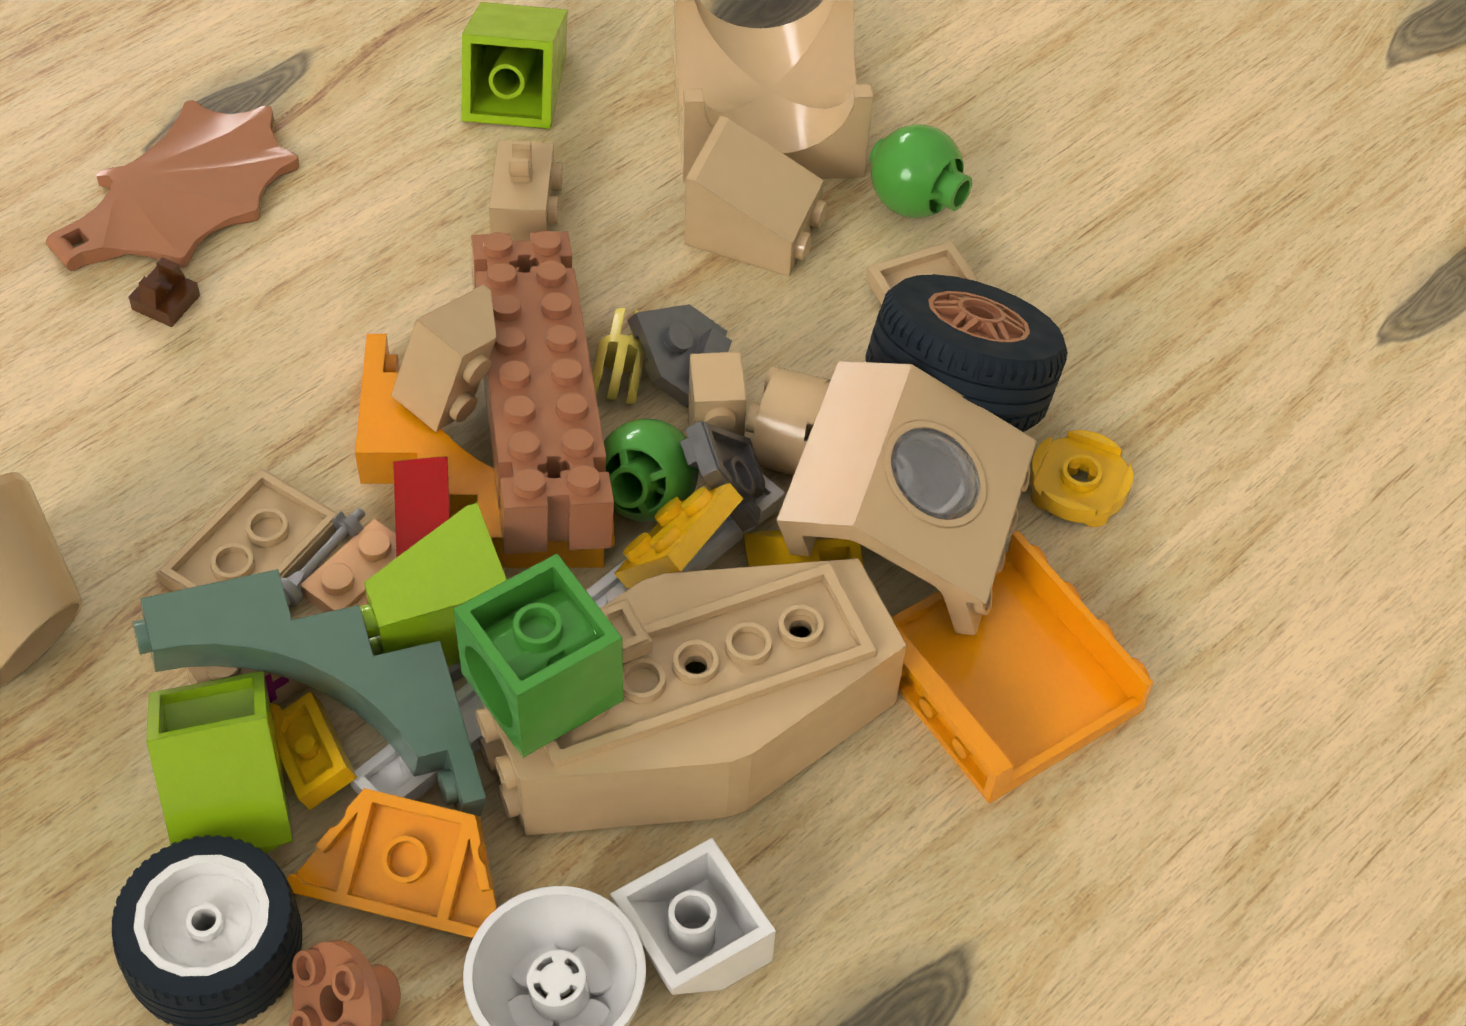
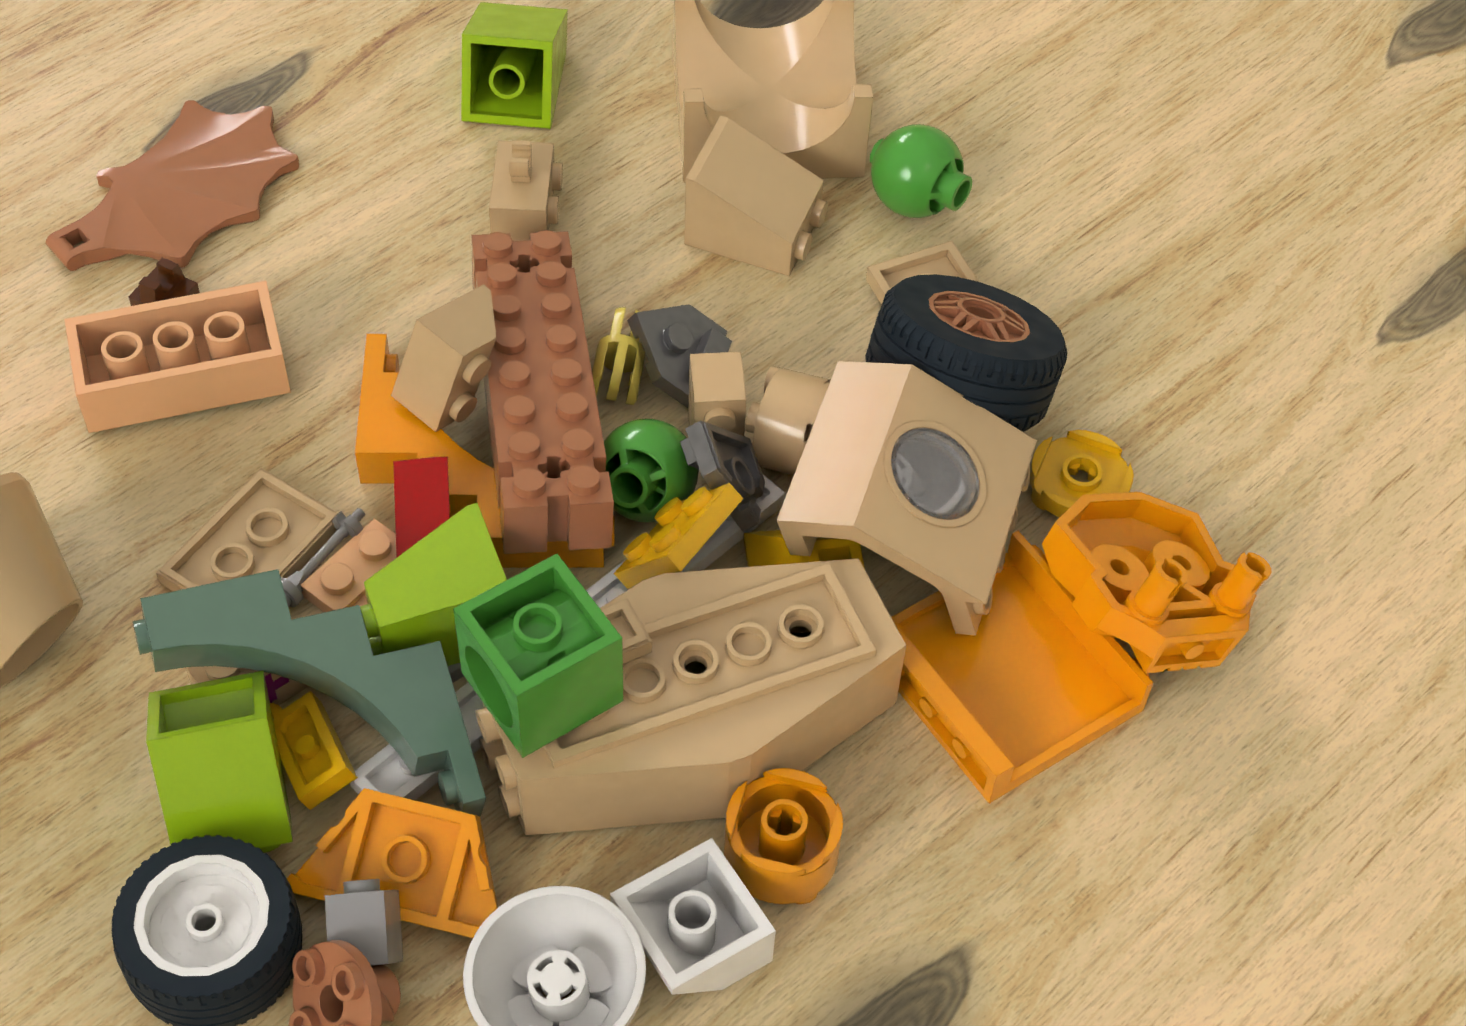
none -> light nougat brick [64,281,291,433]
none -> light grey brick [325,879,403,965]
none -> light orange brick [724,768,843,904]
none -> light orange brick [1042,492,1272,674]

